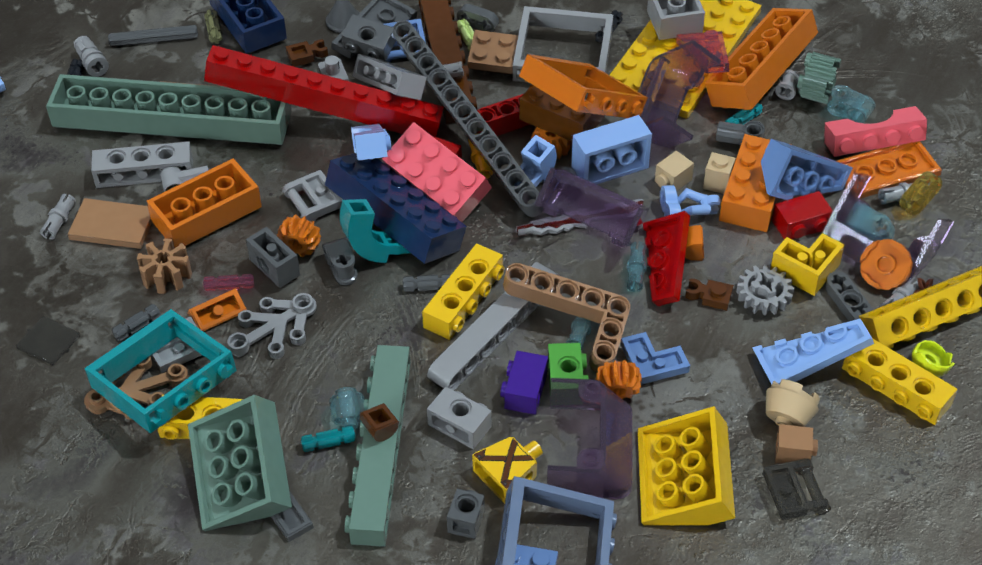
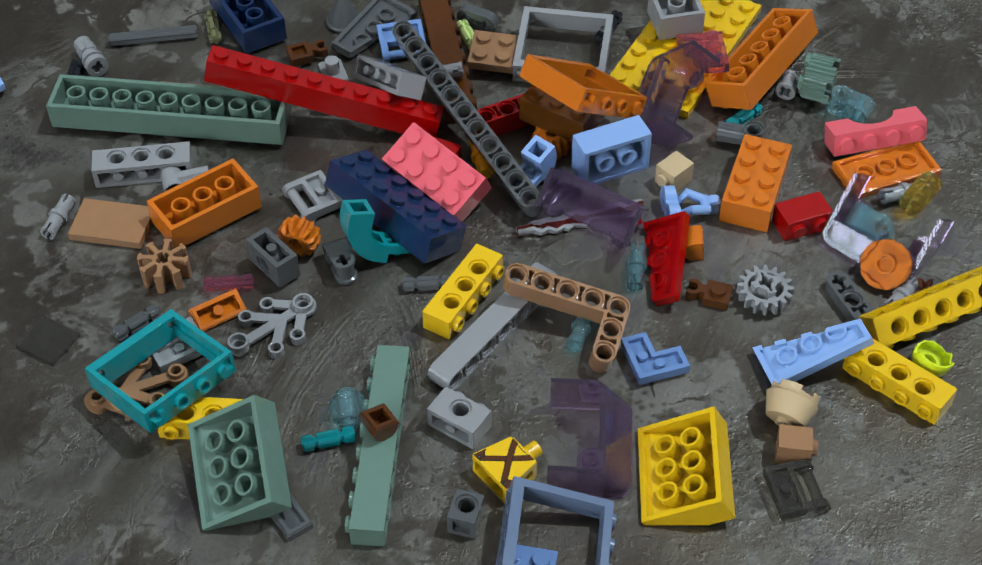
dark grey brick [342,14,396,61] -> none
light blue arch [351,124,391,160] -> none
dark purple brick [500,351,548,415] -> none
bright green brick [548,343,589,403] -> none
orange gear [595,360,642,400] -> none
tan brick [703,152,736,194] -> none
medium blue wedge [761,139,853,200] -> none
yellow brick [770,233,845,296] -> none

